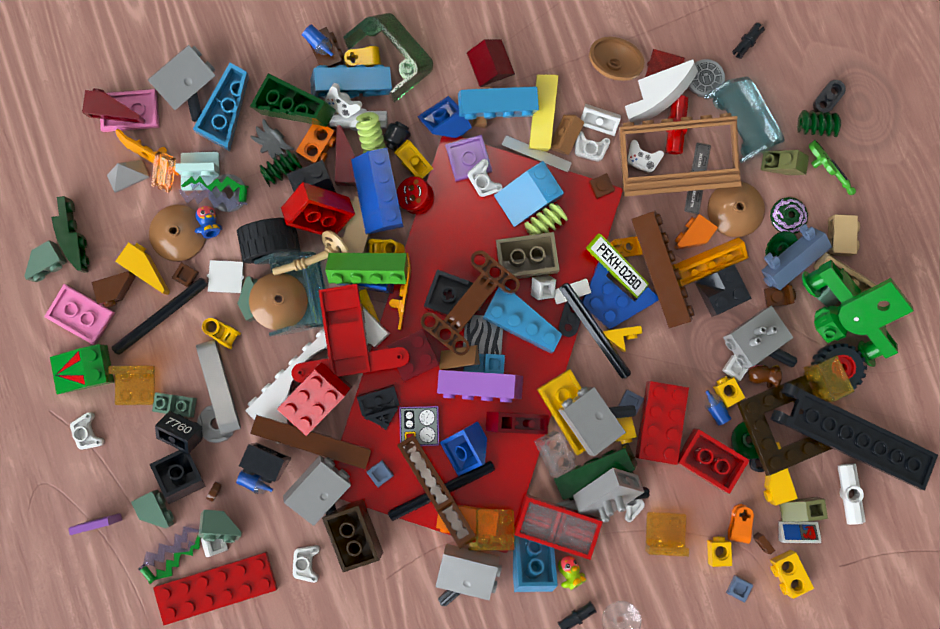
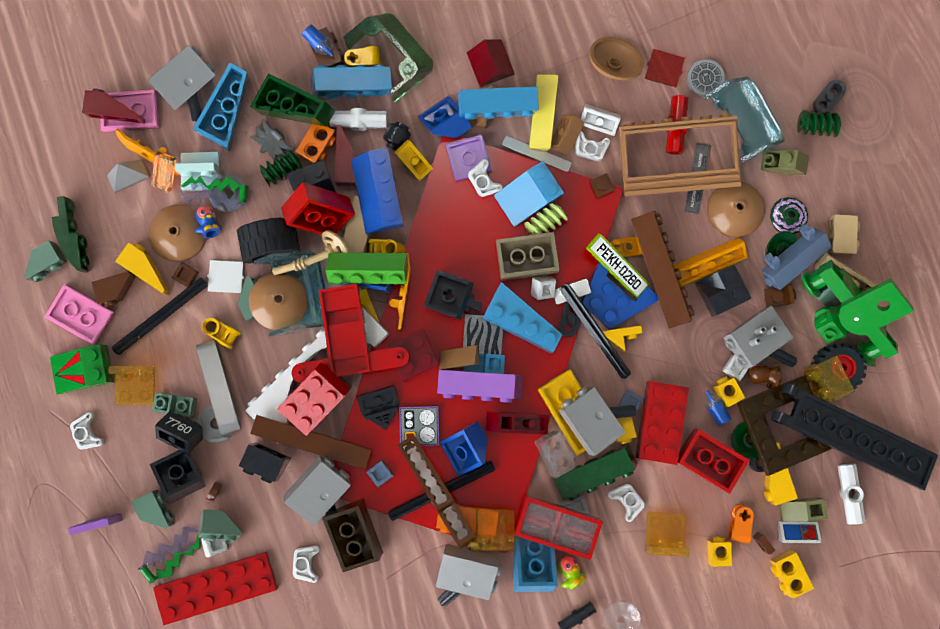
blue piece [236,470,273,494] -> none
white piece [325,83,362,118] -> none
yellowish green piece [356,112,386,153] -> none
red head [397,176,434,214] -> none
reddish brown beam [421,251,520,356] -> none
light grey piece [573,468,650,523] -> none
white slope [625,60,698,125] -> none
white piece [627,140,664,173] -> none
orange slope [674,214,718,250] -> none
sand blue tile [726,575,753,603] -> none
black pin [732,23,765,59] -> none
bright green piece [809,140,856,195] -> none

